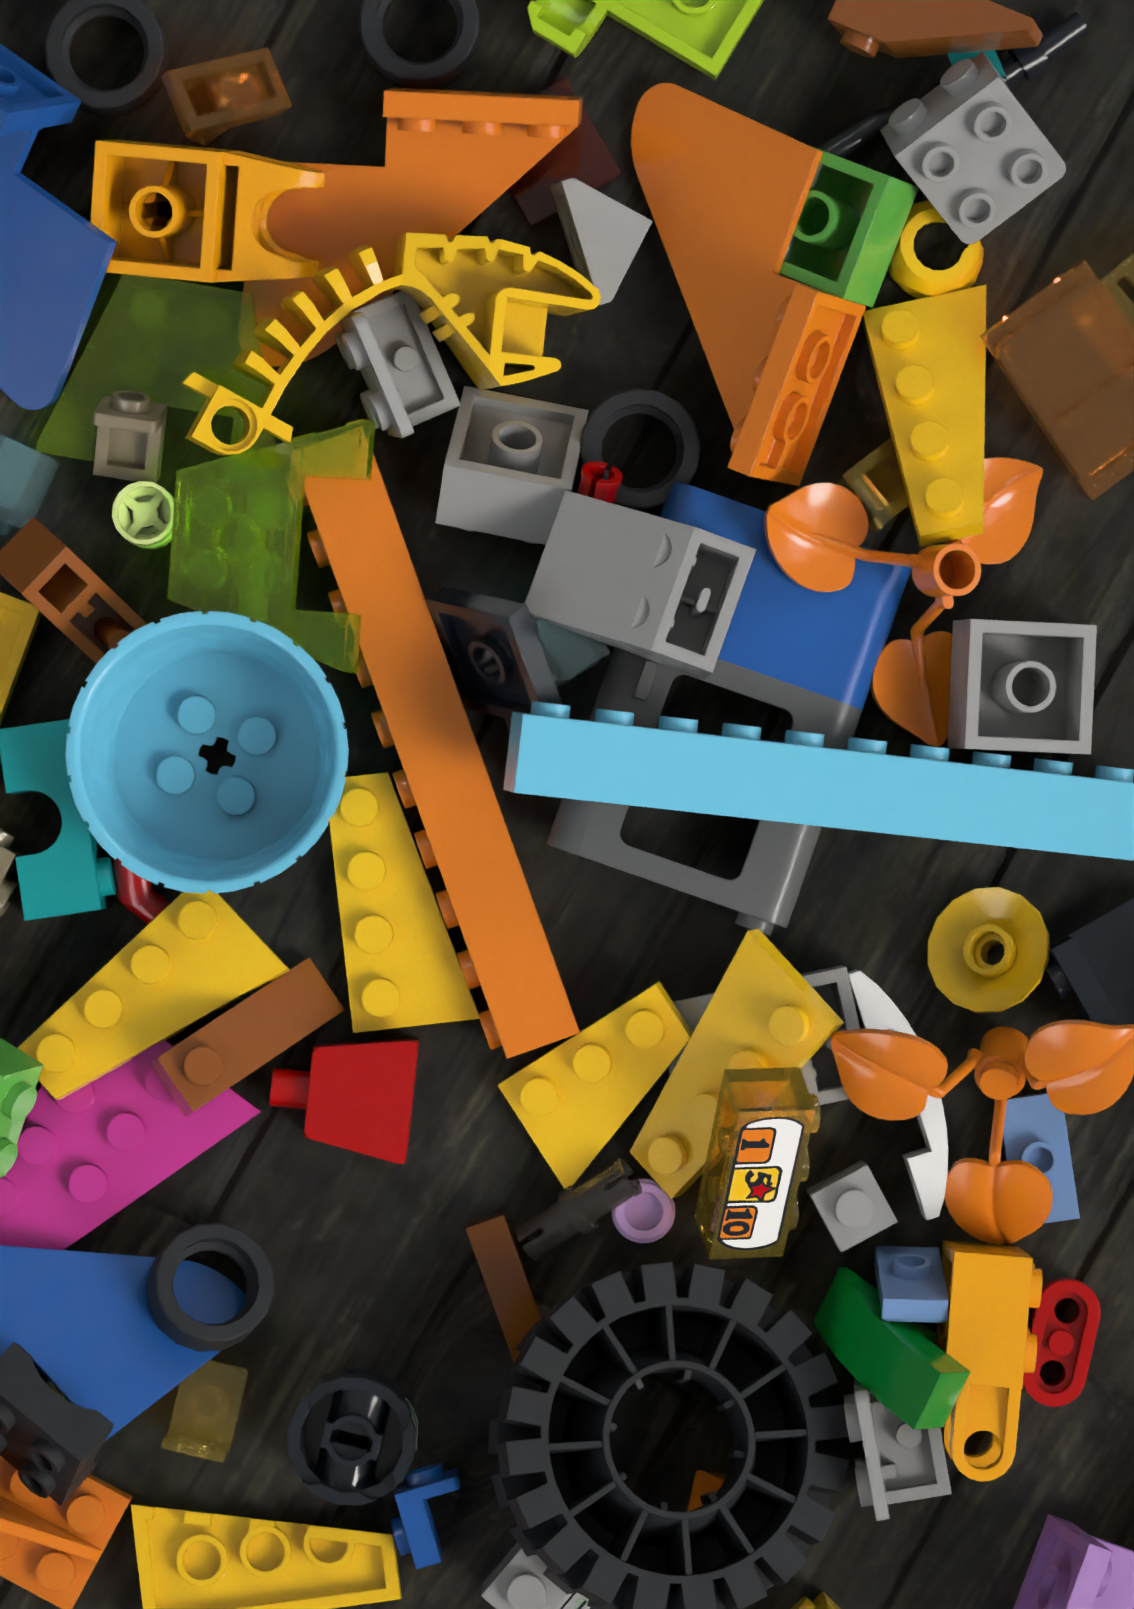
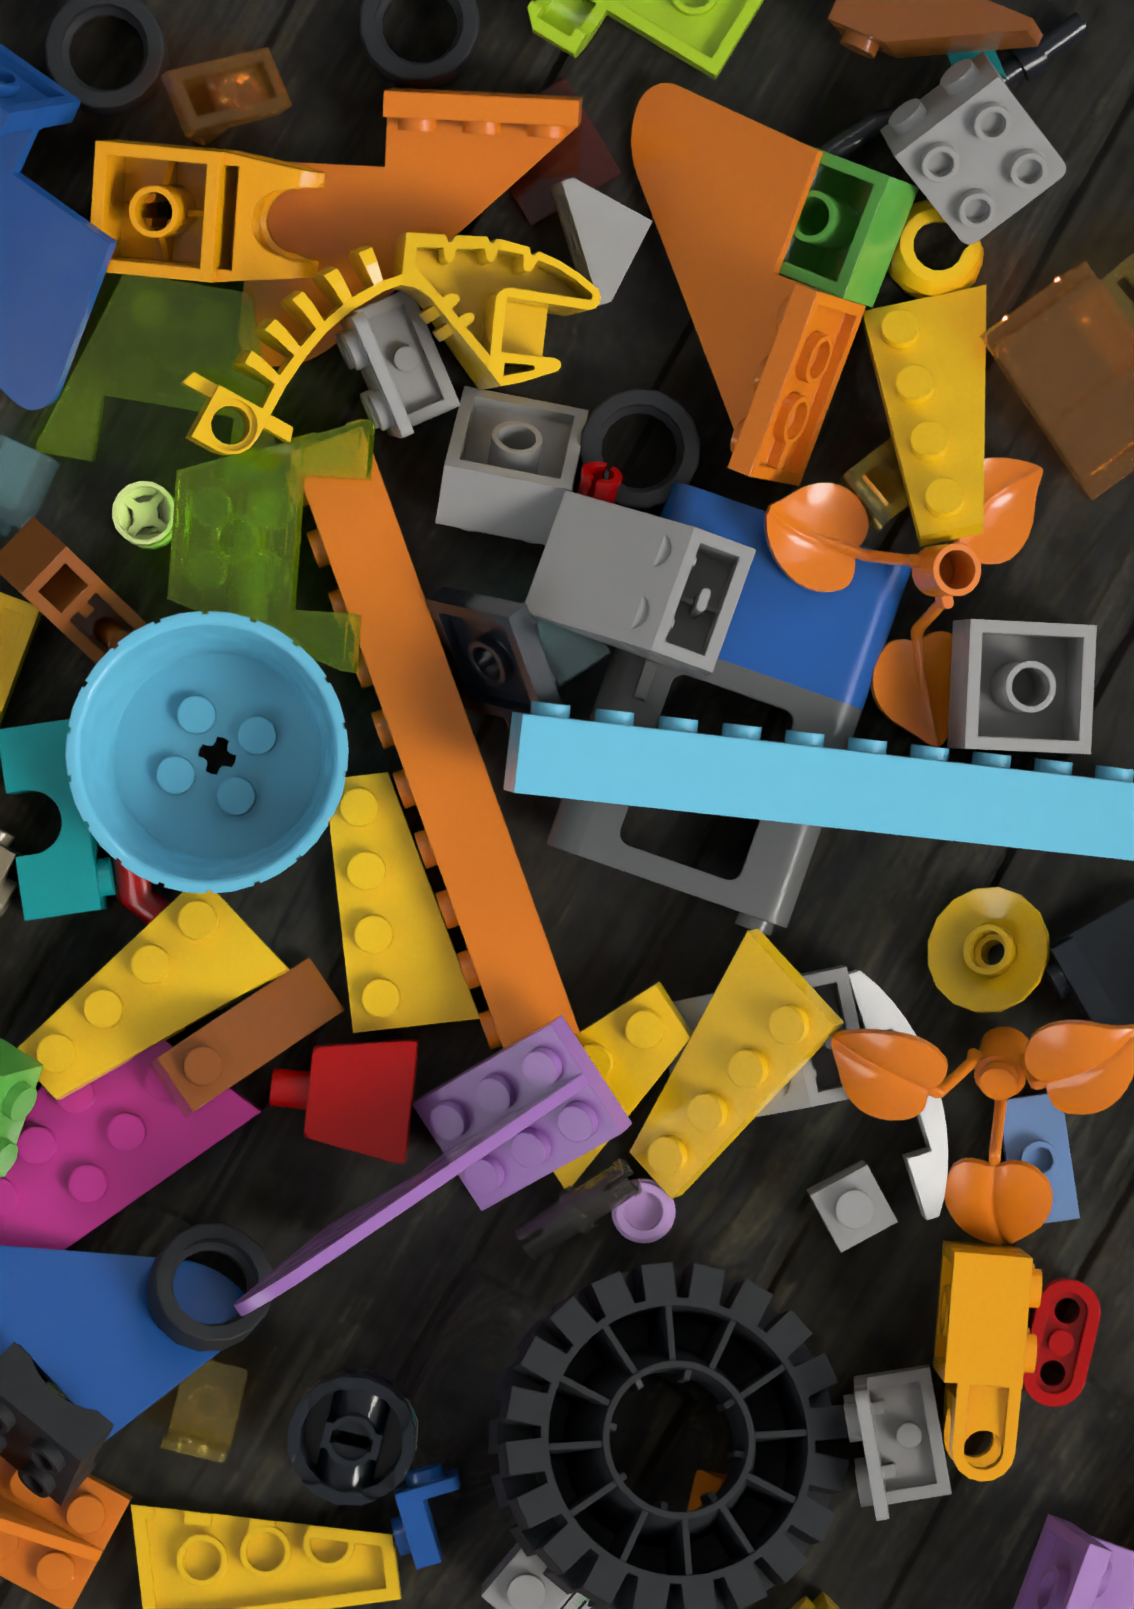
dark tan bracket [93,390,168,483] -> none
reddish brown piece [466,1211,542,1363] -> none
brick [694,1067,820,1259] -> none
green slope [813,1267,971,1430] -> none
medium blue plate [874,1246,949,1323] -> none
none -> medium lavender piece [233,1015,632,1316]

